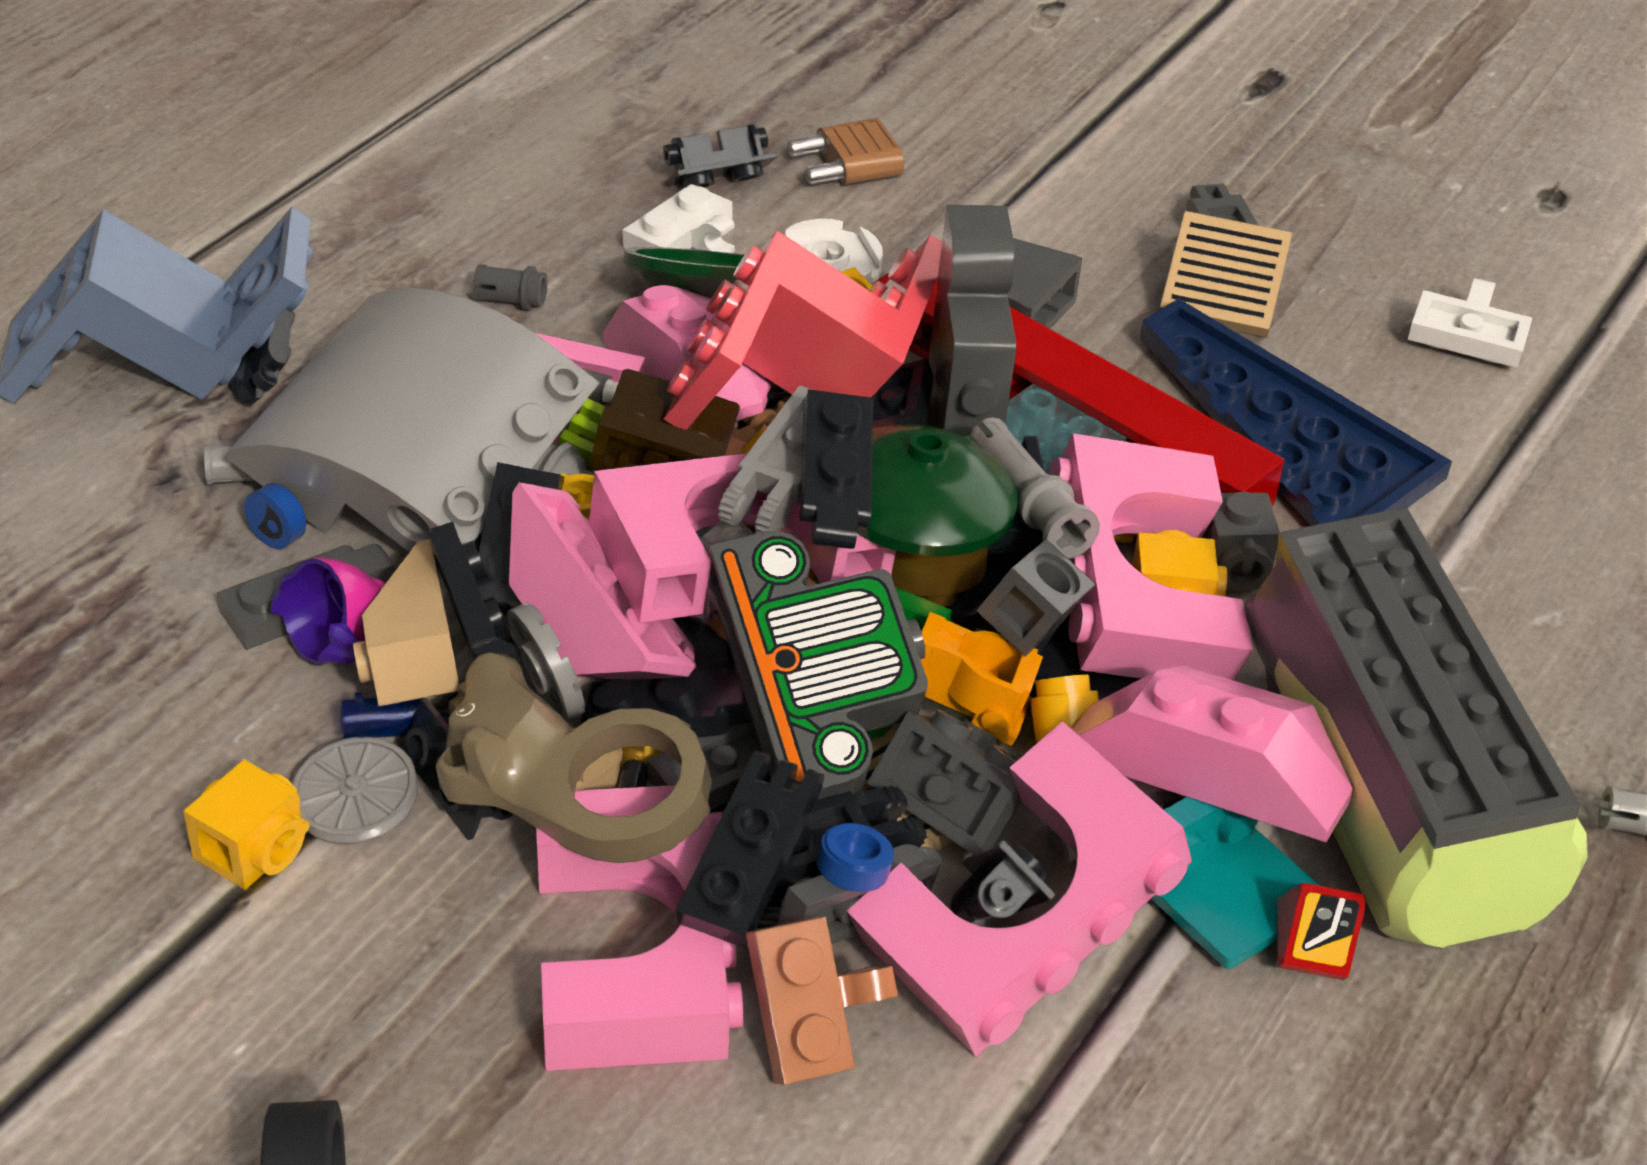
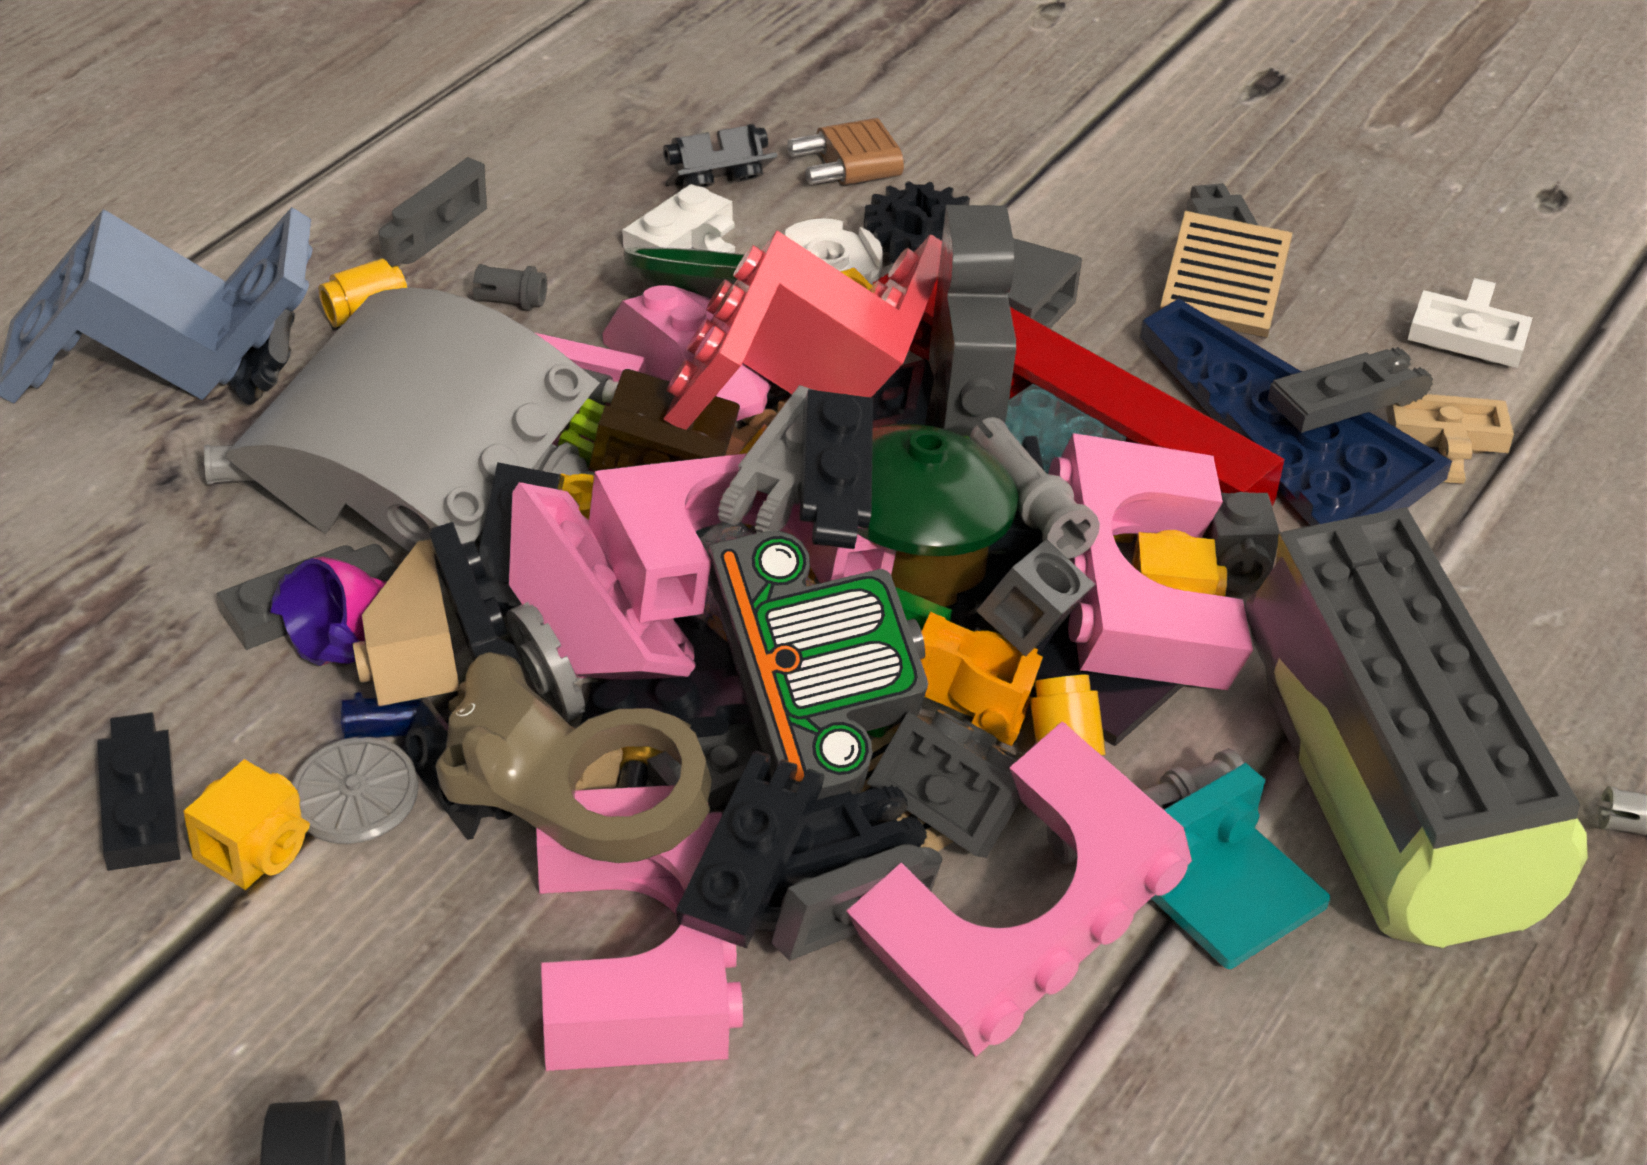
blue tile [244,483,306,549] -> none
nougat plate [745,916,898,1085] -> none
blue tile [816,823,894,892] -> none
black hinge [949,840,1056,926] -> none
bright pink wedge [1072,665,1353,842] -> none
slope [1277,883,1365,980] -> none
none -> black hinge [97,712,181,871]
none -> yellow brick [318,258,407,328]
none -> dark grey hinge [378,157,487,265]
none -> black gear [863,181,970,264]
none -> dark grey hinge [1268,347,1434,433]
none -> tan plate [1386,394,1514,484]

